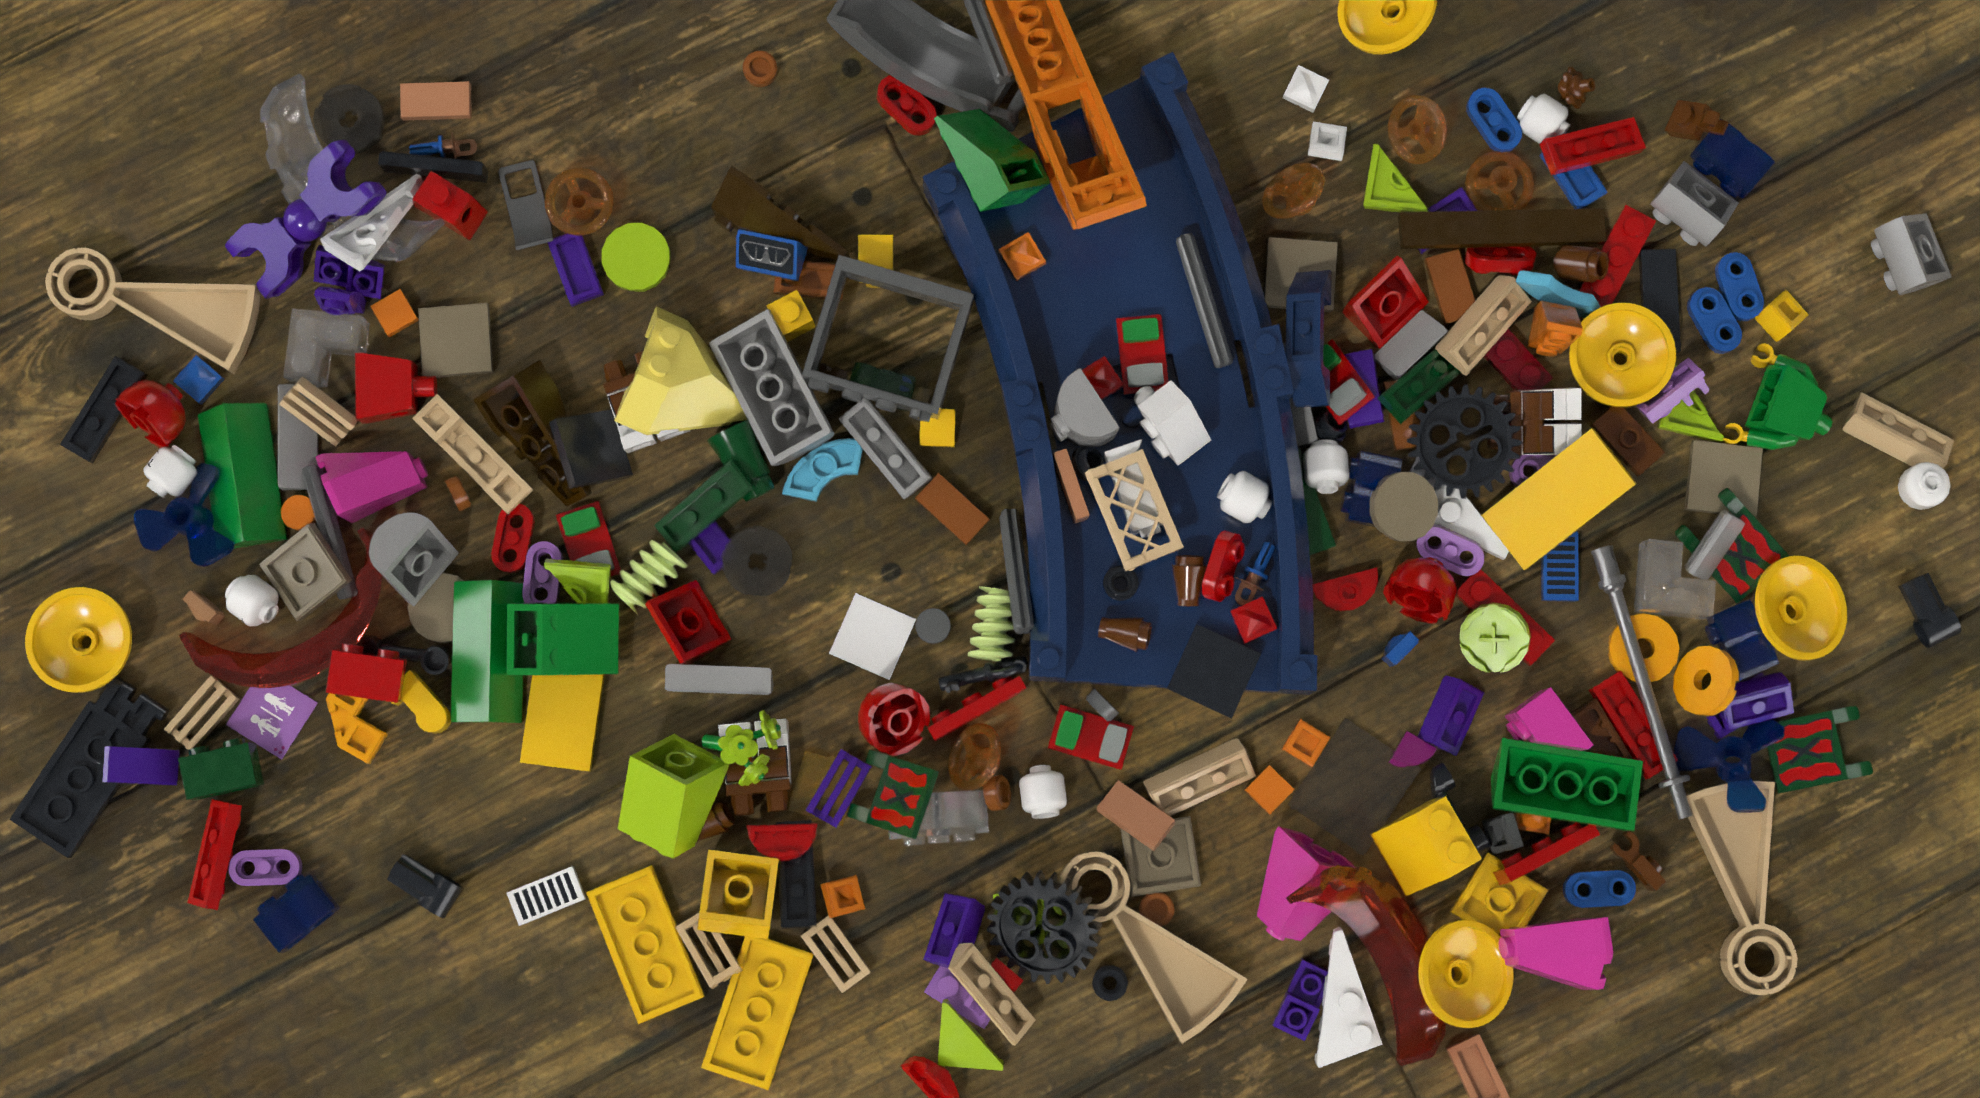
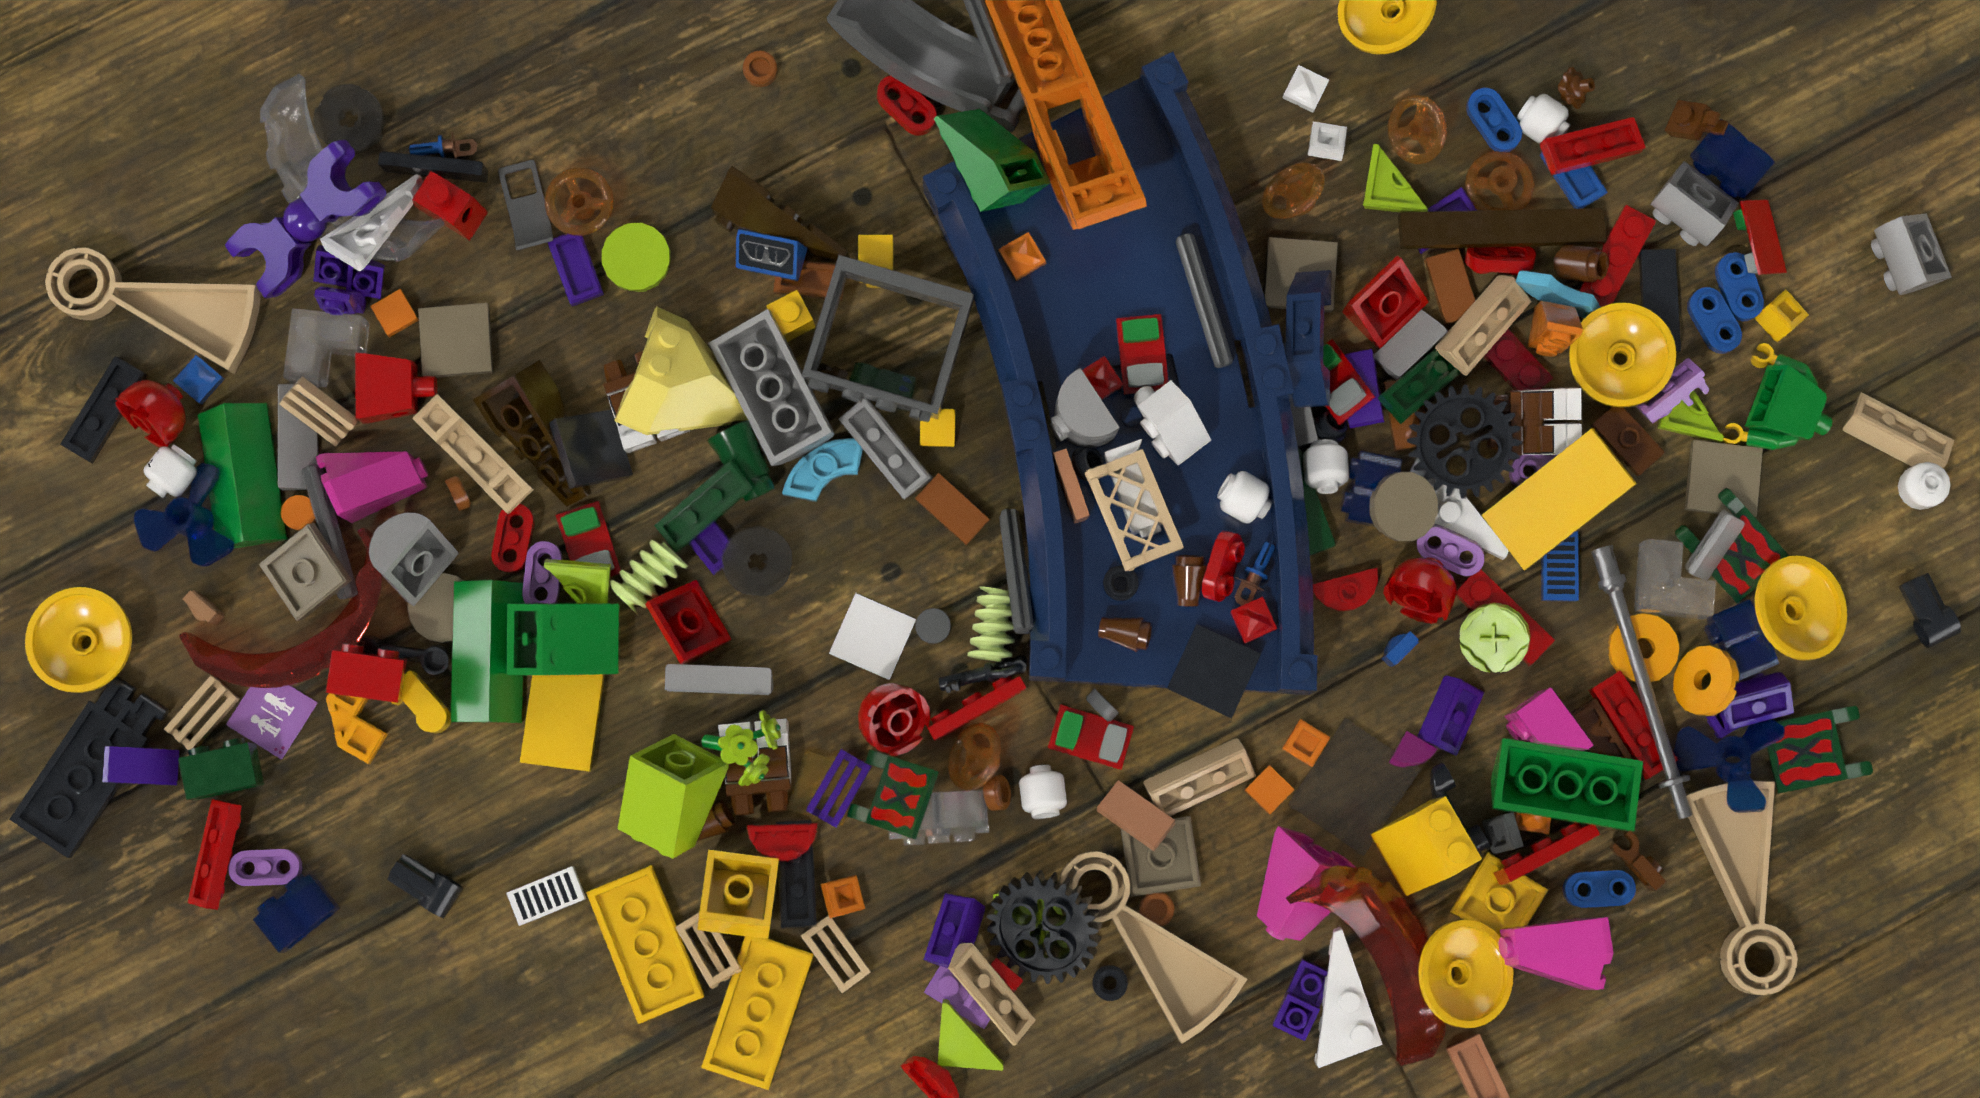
white head [225,575,279,626] -> none
nougat tile [400,81,472,121] -> none
none -> red piece [1733,200,1787,275]

